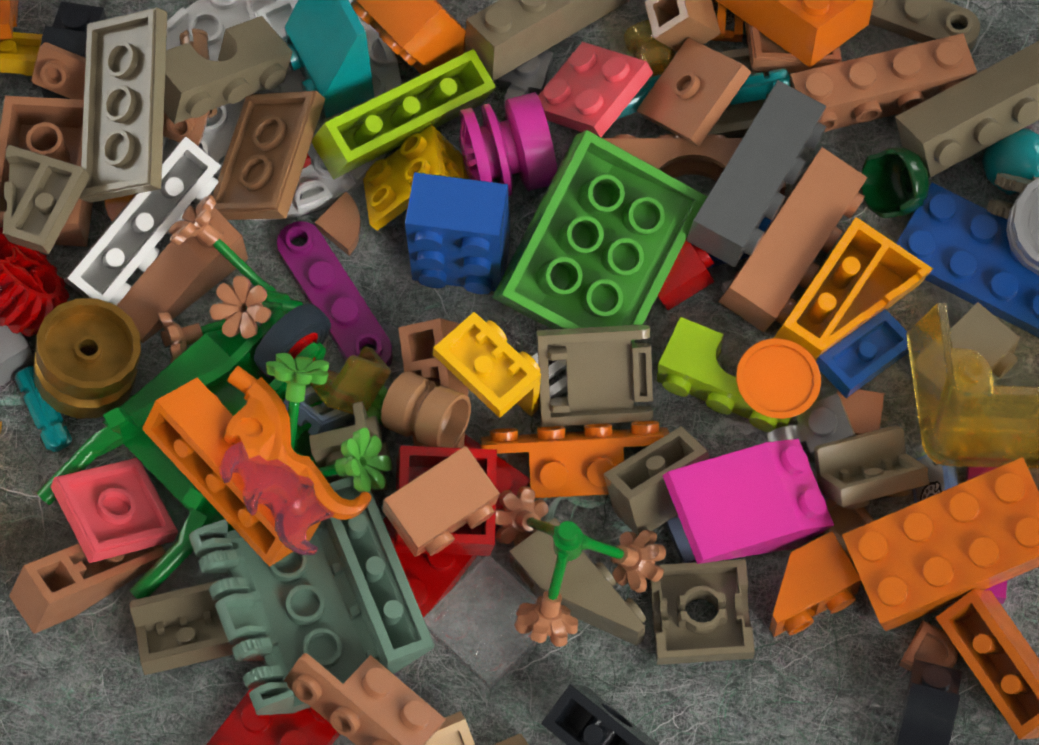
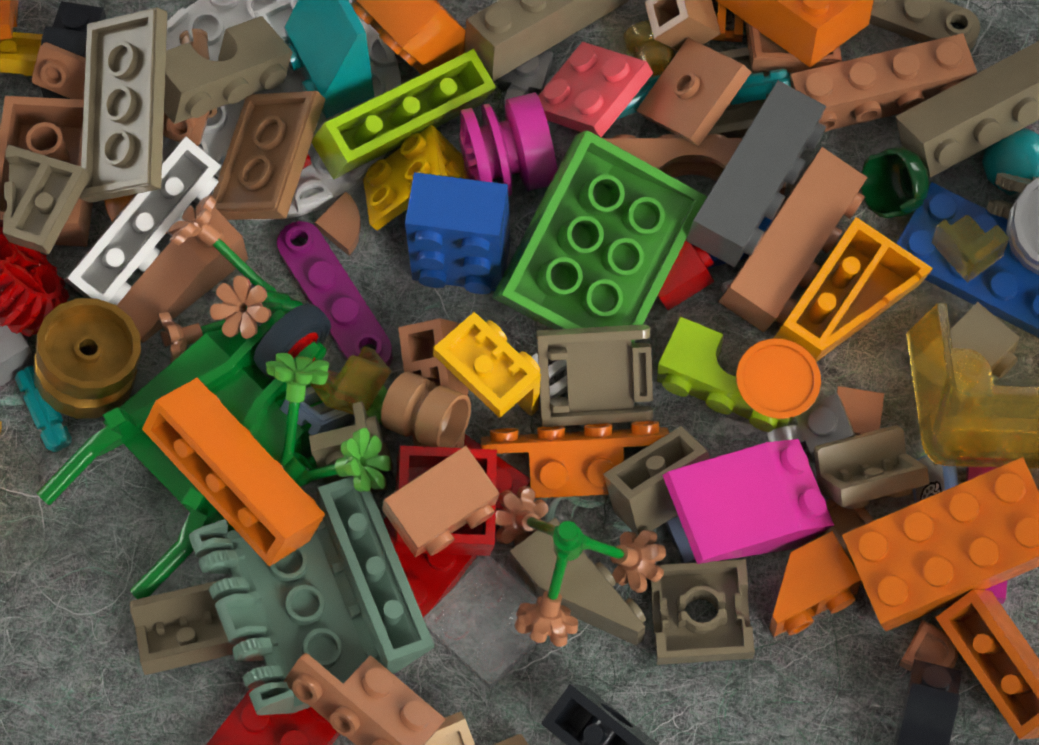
nougat slope [9,543,166,634] -> none
coral plate [50,457,178,563] -> none
piece [219,366,372,555] -> none
blue plate [816,309,917,398] -> none
none -> clear yellow panel [931,215,1009,283]

